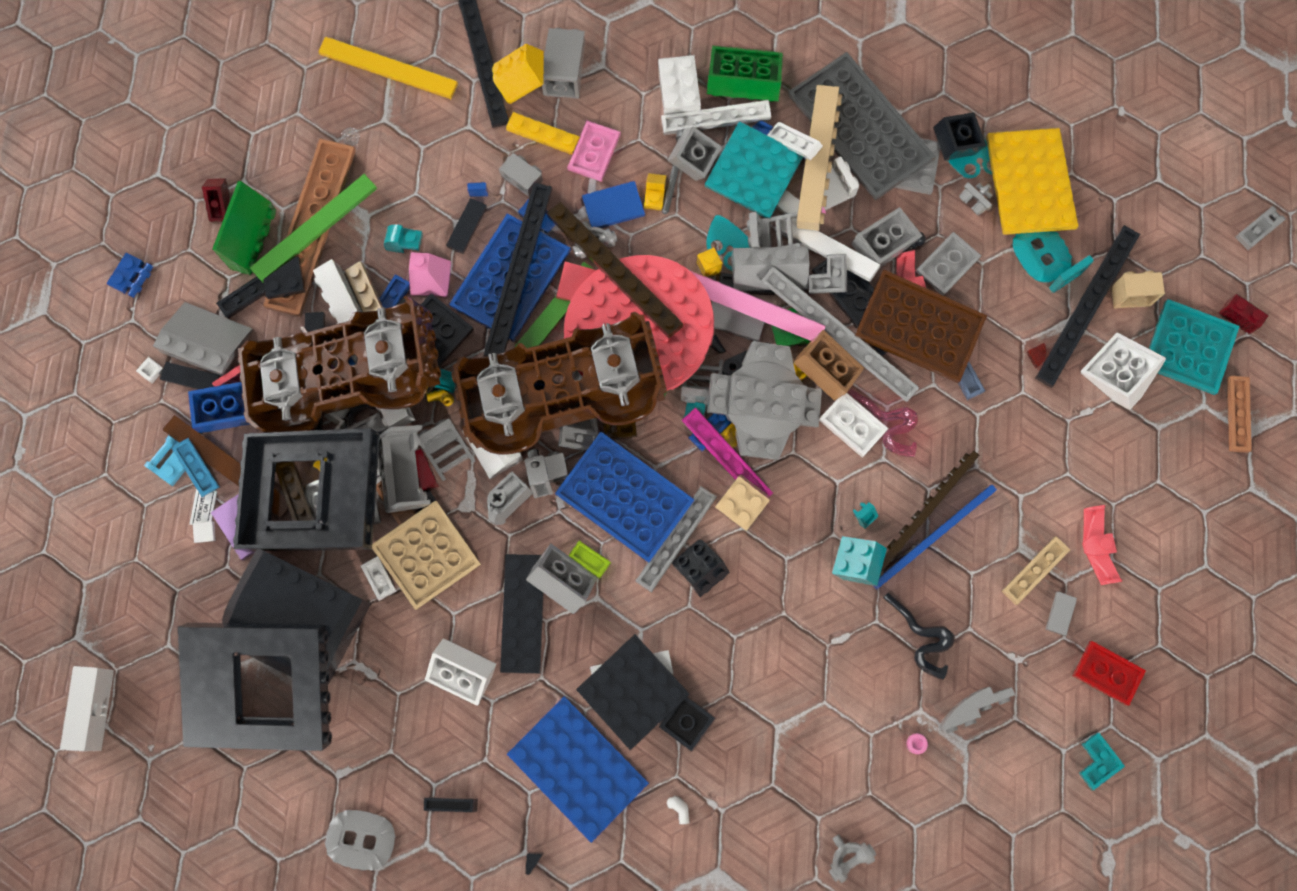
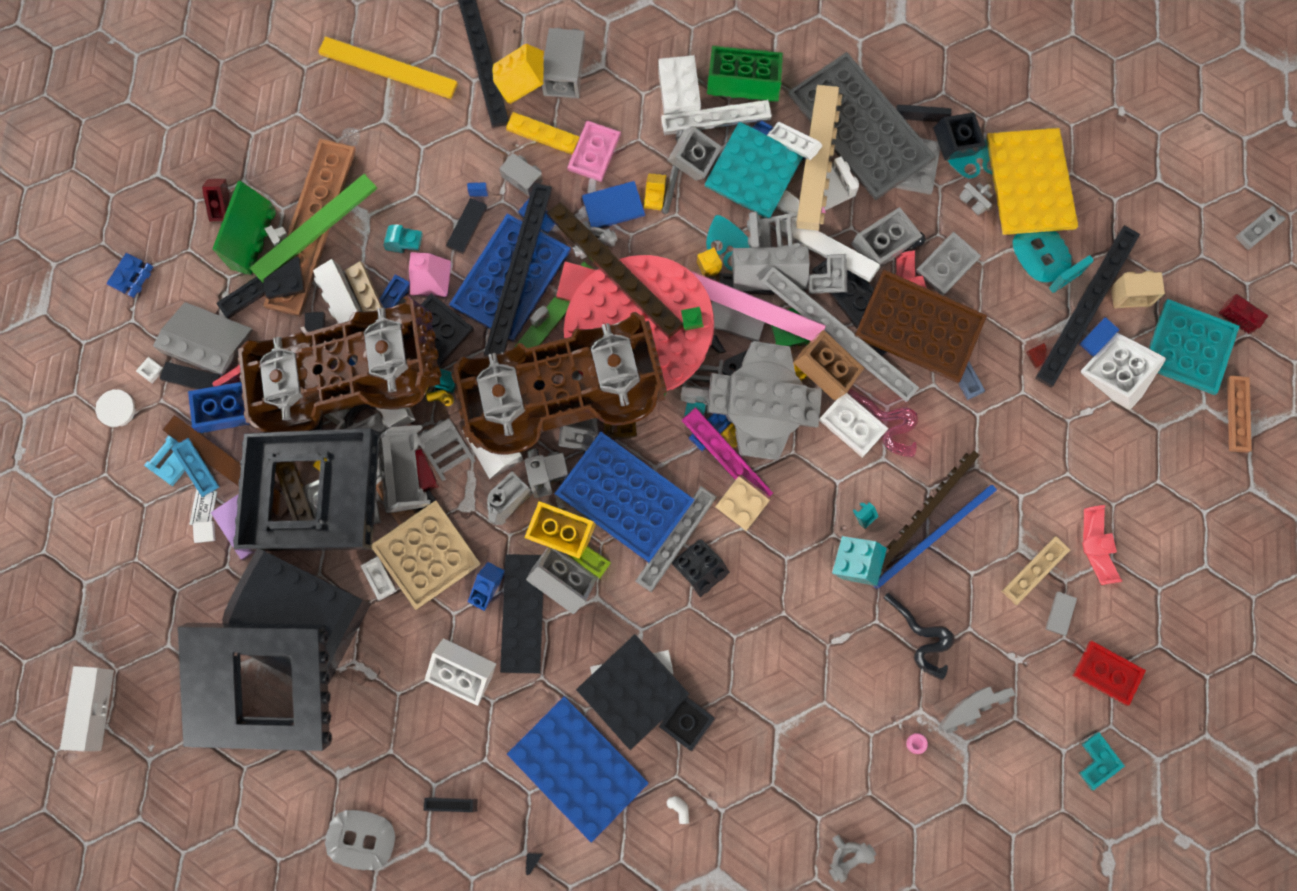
none -> white tile [95,390,136,427]
none -> white tile [265,226,287,246]
none -> blue slope [468,562,505,611]
none -> yellow slope [524,501,596,559]
none -> light grey tile [530,305,549,328]
none -> green plate [681,307,704,331]
none -> black tile [896,104,952,122]
none -> blue tile [1079,317,1120,357]

